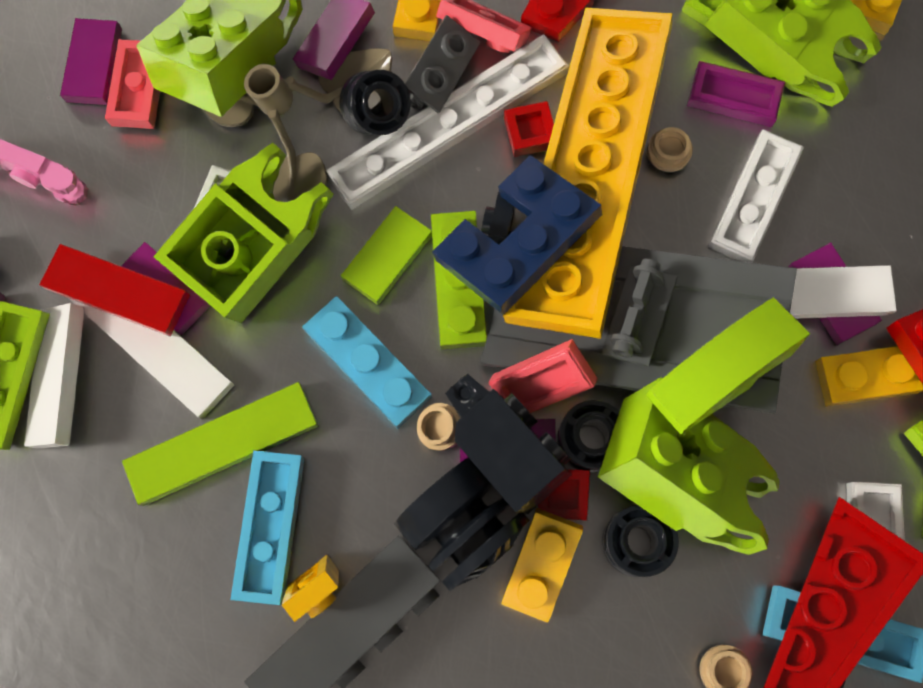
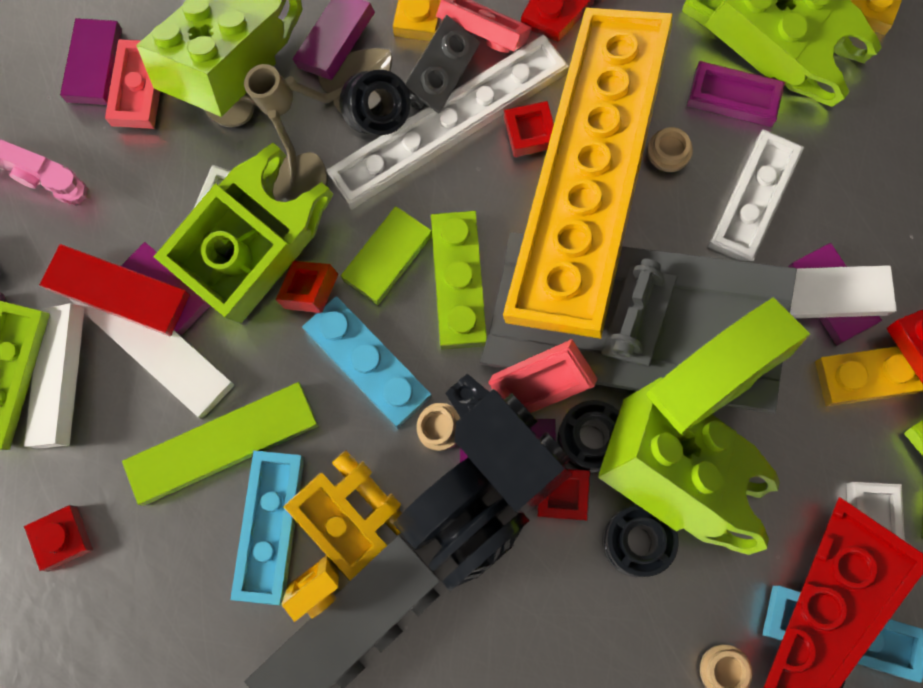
dark blue plate [432,155,602,315] -> none
black plate [481,192,515,245] -> none
yellow plate [501,508,583,623] -> none
none -> red plate [24,505,93,572]
none -> red plate [275,261,339,313]
none -> yellow plate [283,450,402,581]

